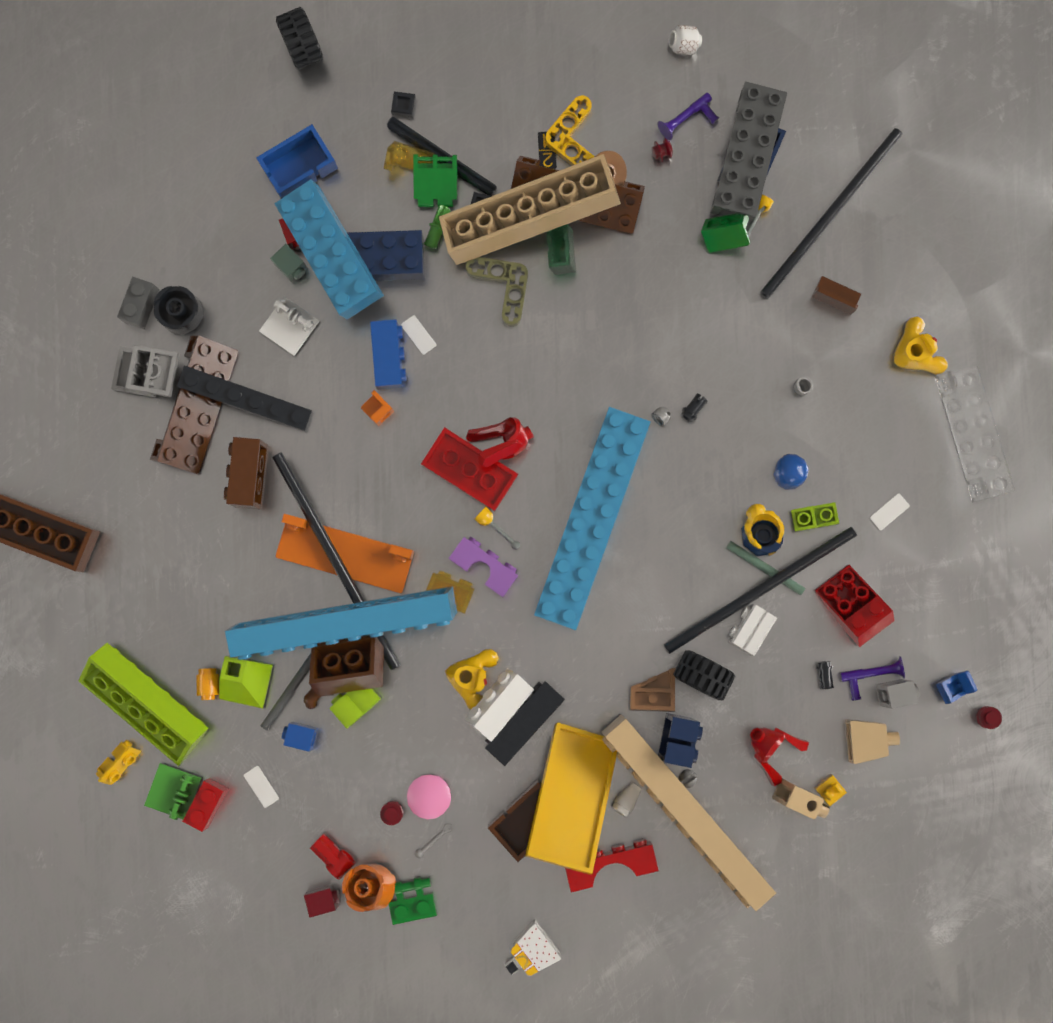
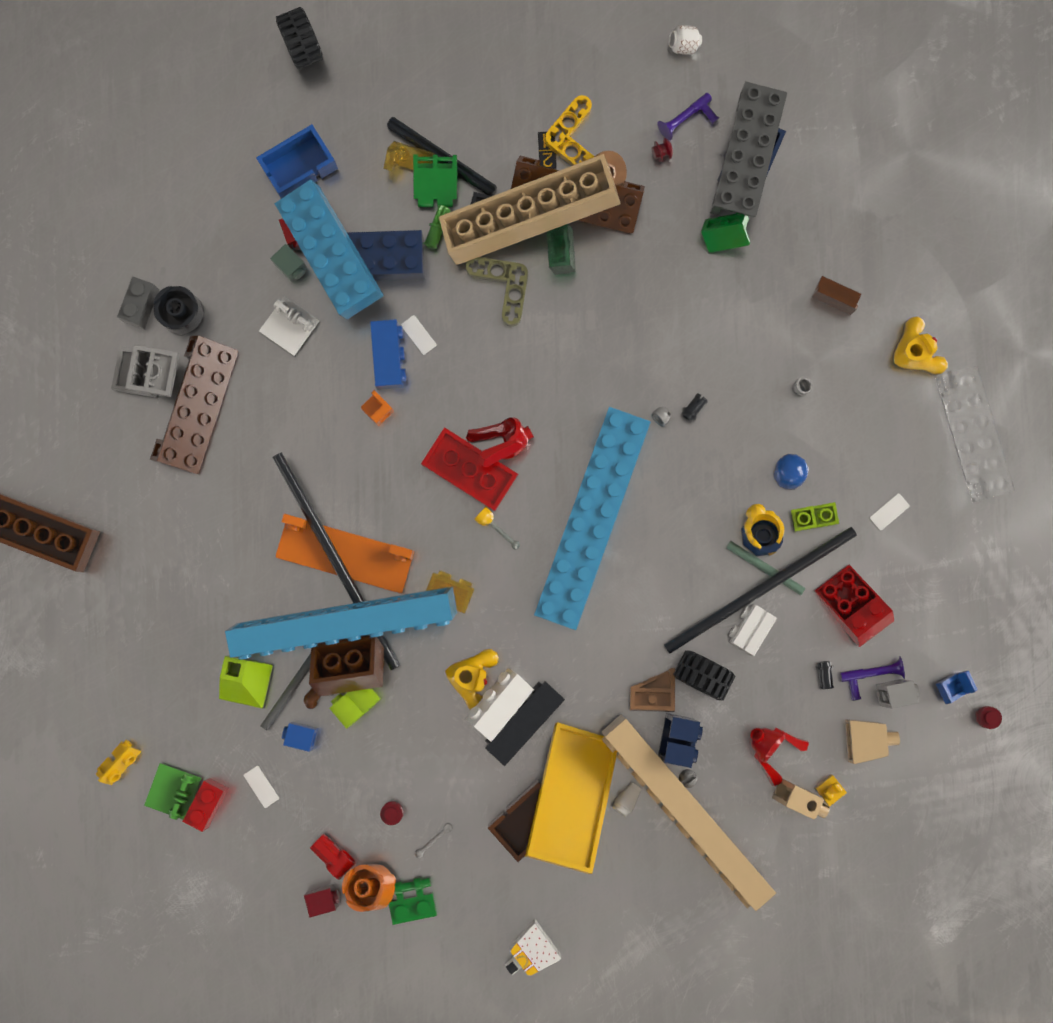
lime slope [78,643,208,766] -> none
black plate [177,365,312,431] -> none
light orange brick [196,668,219,700] -> none
reddish brown brick [224,437,268,510] -> none
black tile [391,91,416,117] -> none
bright pink dish [407,774,451,820] -> none
medium lavender arch [449,536,518,597] -> none
red arch [565,839,659,892] -> none
hinge [747,194,774,236] -> none
black piece [760,128,903,298] -> none

